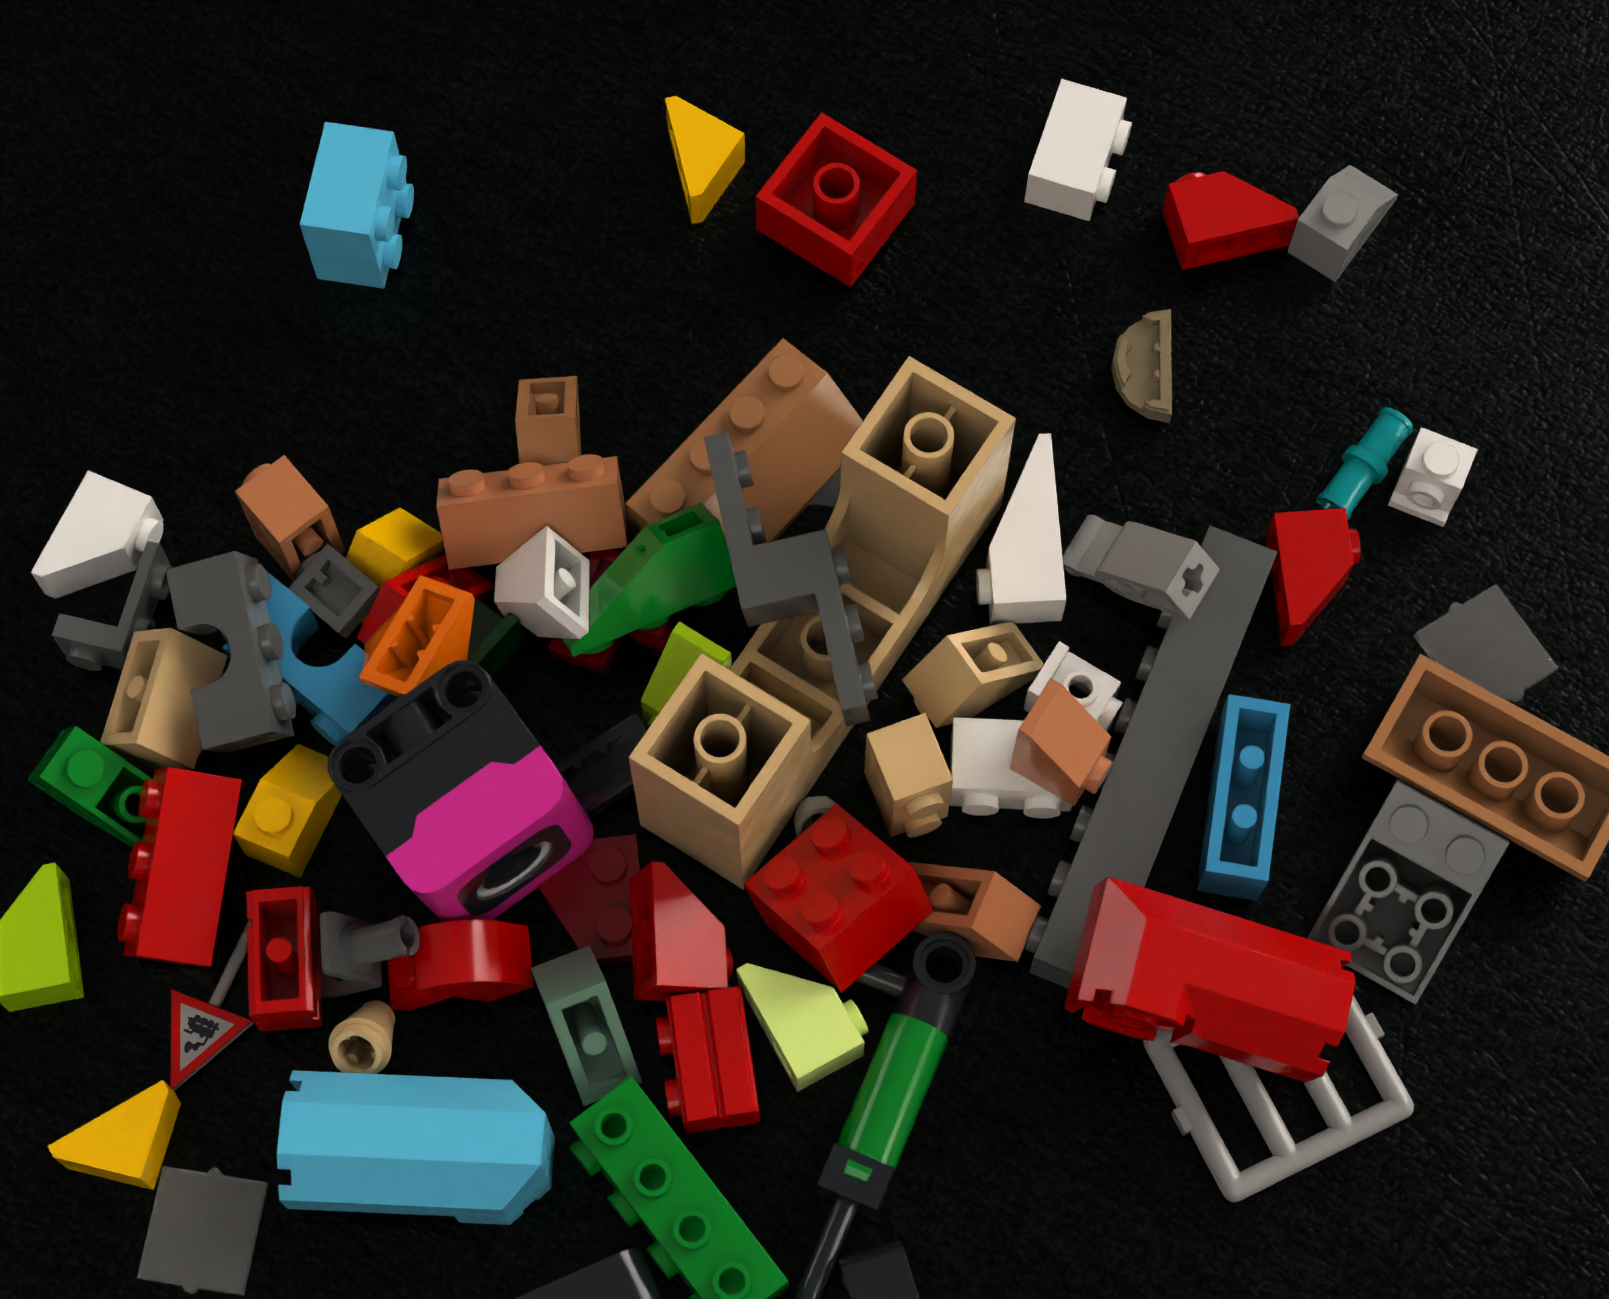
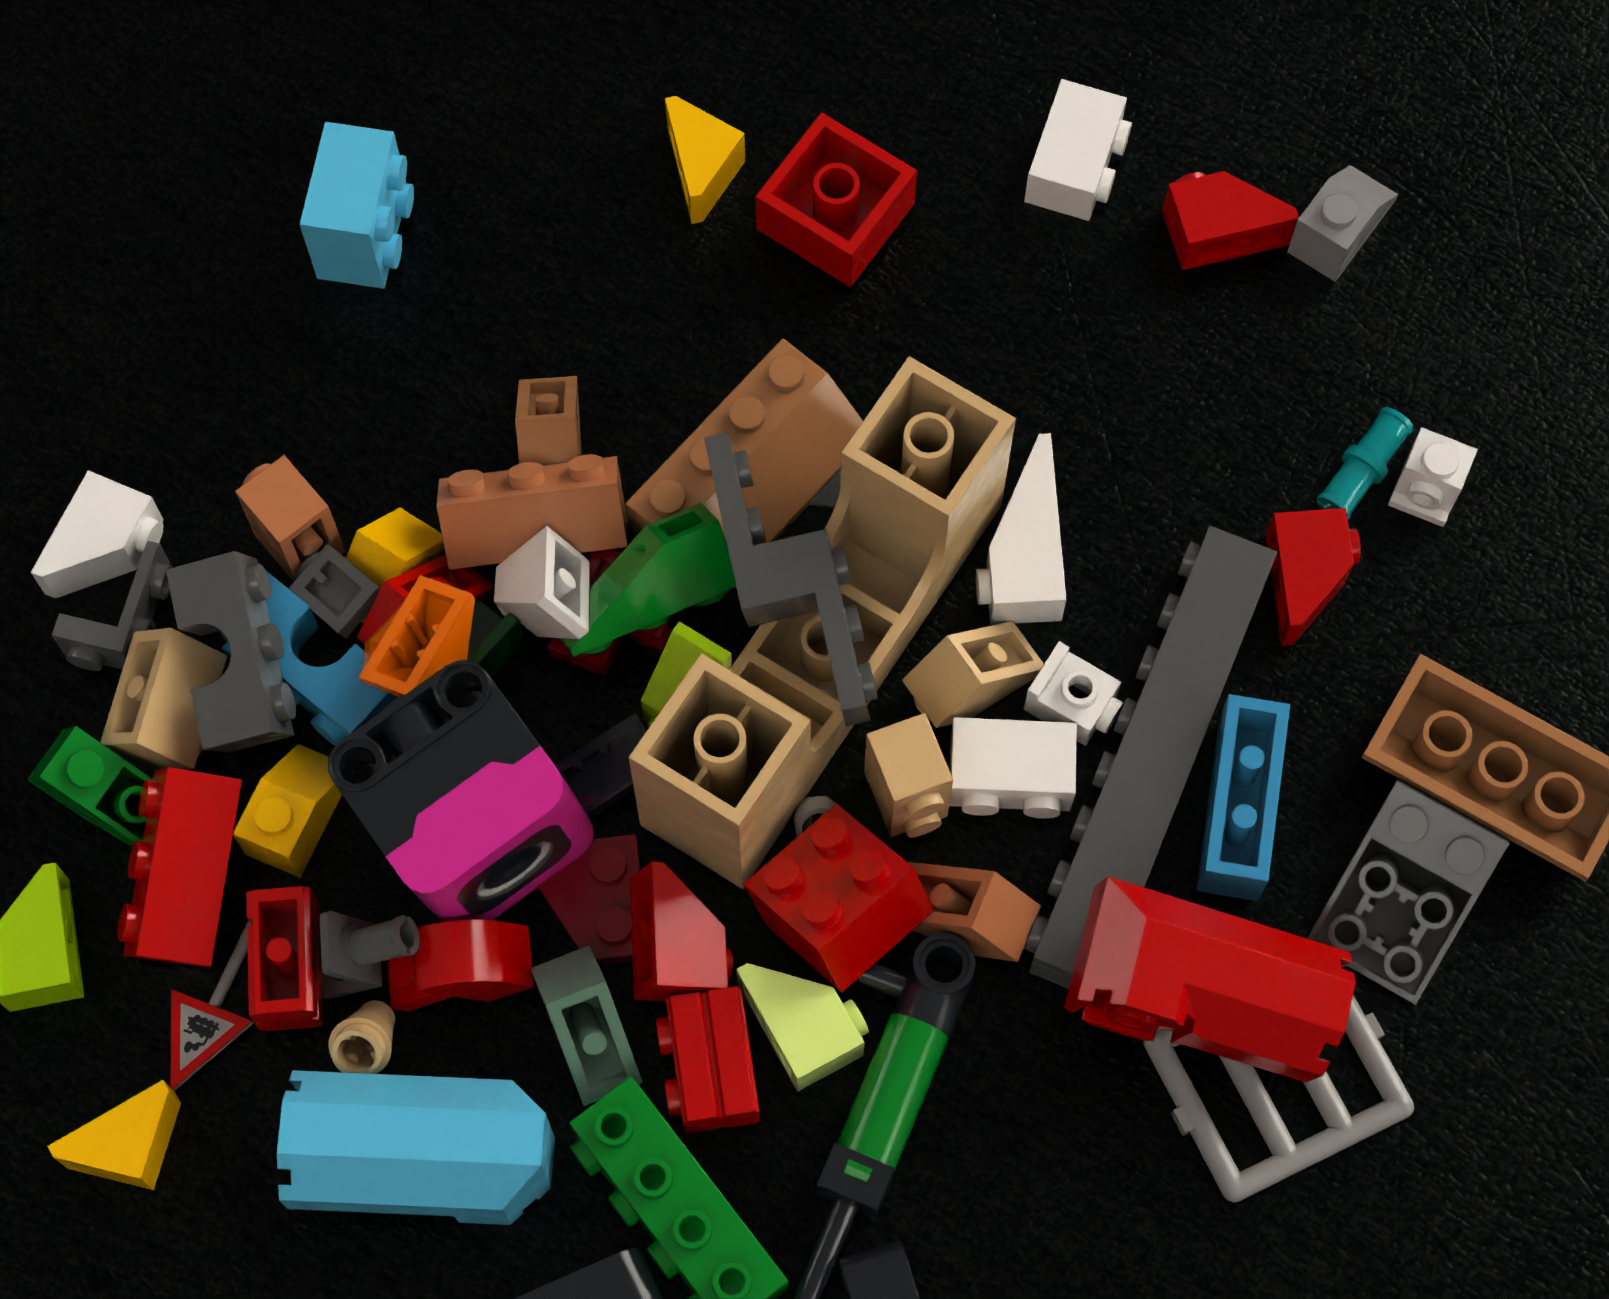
clear piece [137,1166,268,1296] -> none
nougat slope [1010,678,1113,806] -> none
light grey piece [1062,515,1220,620] -> none
dark tan plate [1111,309,1172,423] -> none
clear piece [1414,584,1558,702] -> none

